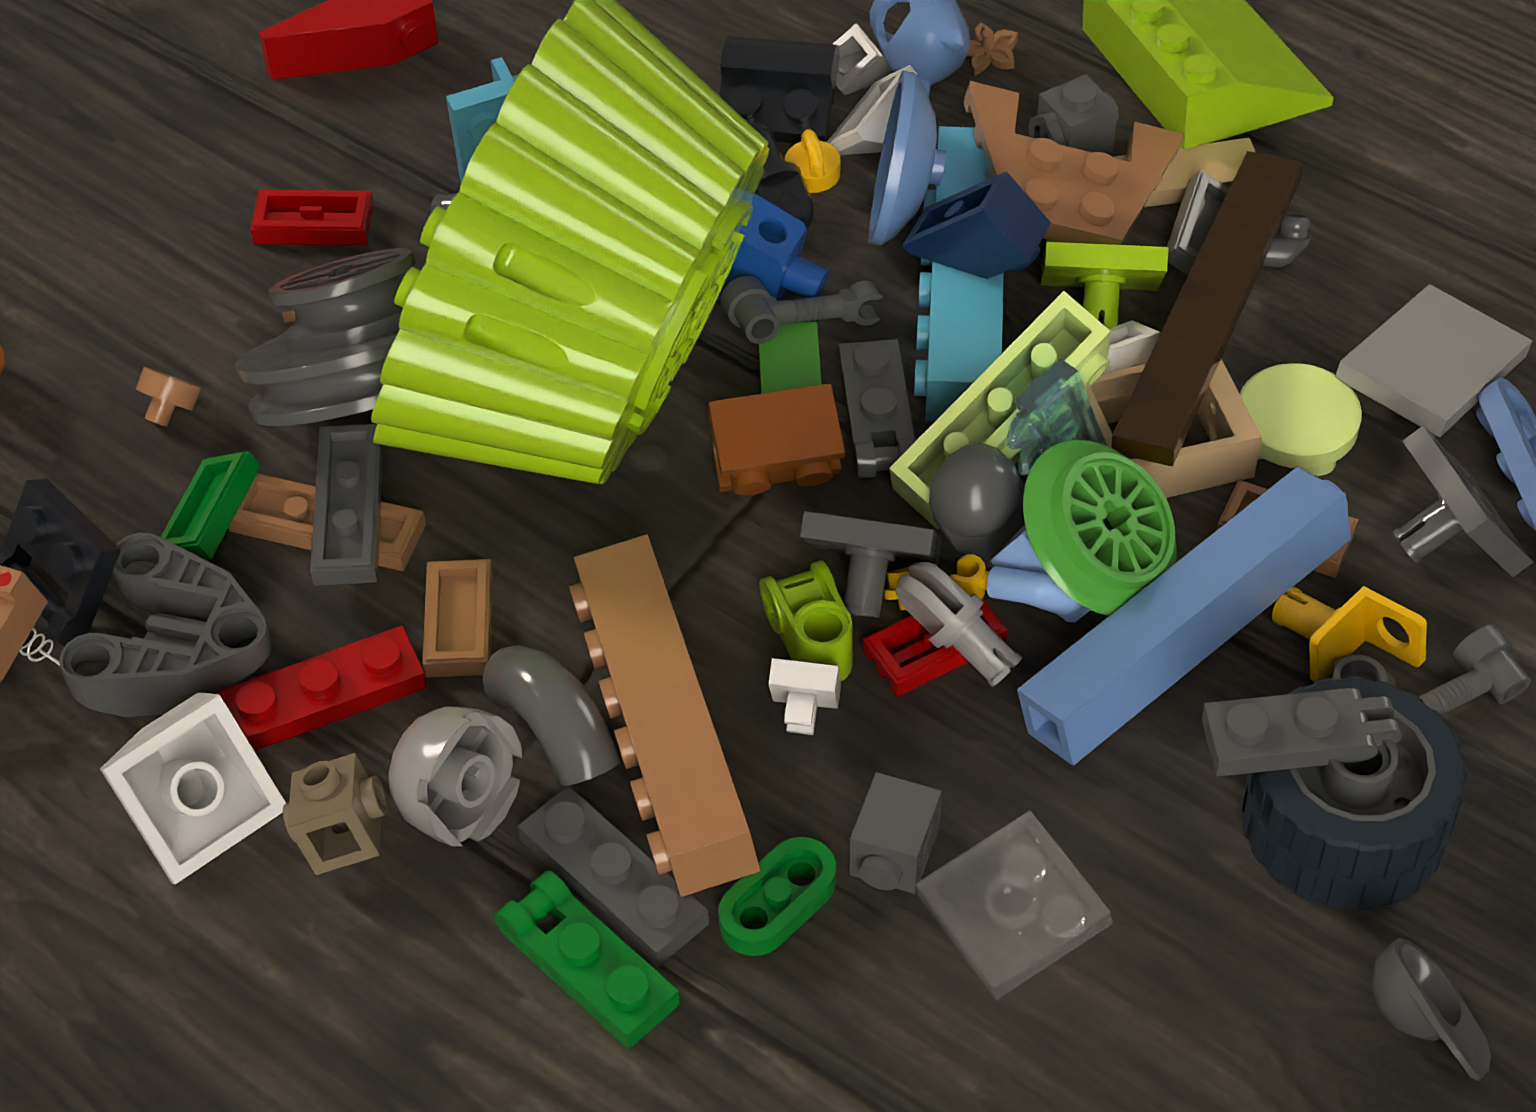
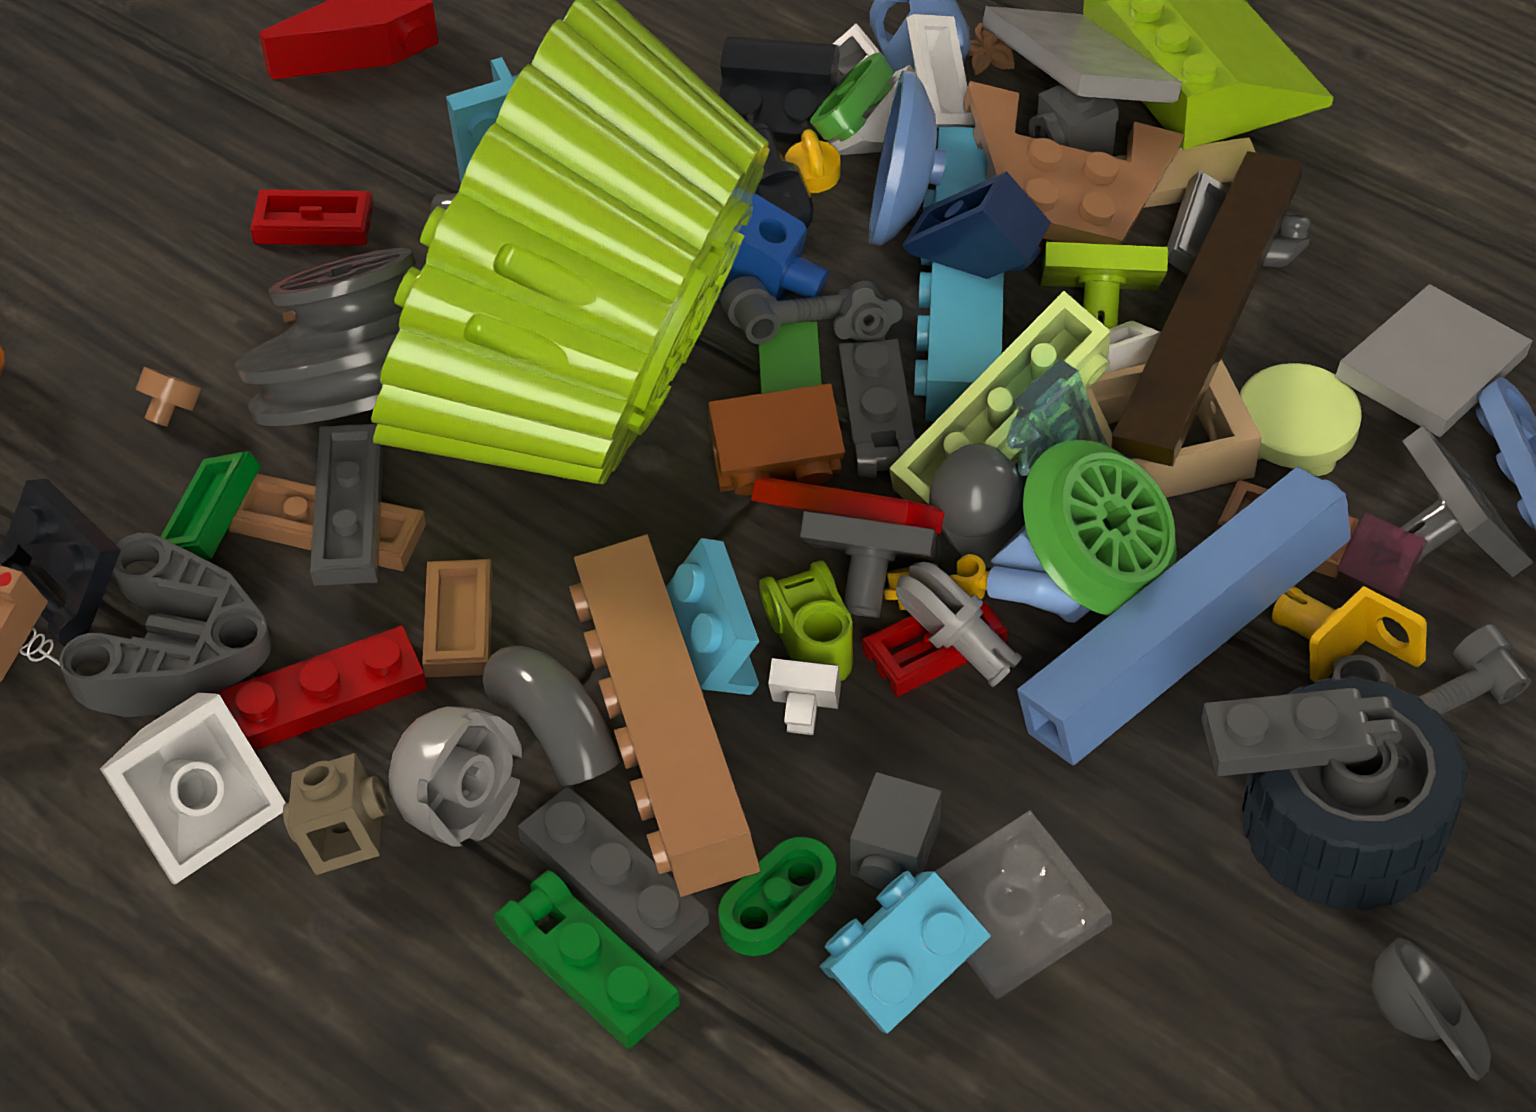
none -> medium azure bracket [666,538,759,695]
none -> red tile [751,476,945,535]
none -> bright green plate [810,53,894,141]
none -> medium azure bracket [819,871,991,1034]
none -> dark grey plate [833,285,903,342]
none -> white slope [906,14,975,128]
none -> light grey tile [982,6,1182,103]
none -> clear pink tile [1338,513,1427,599]

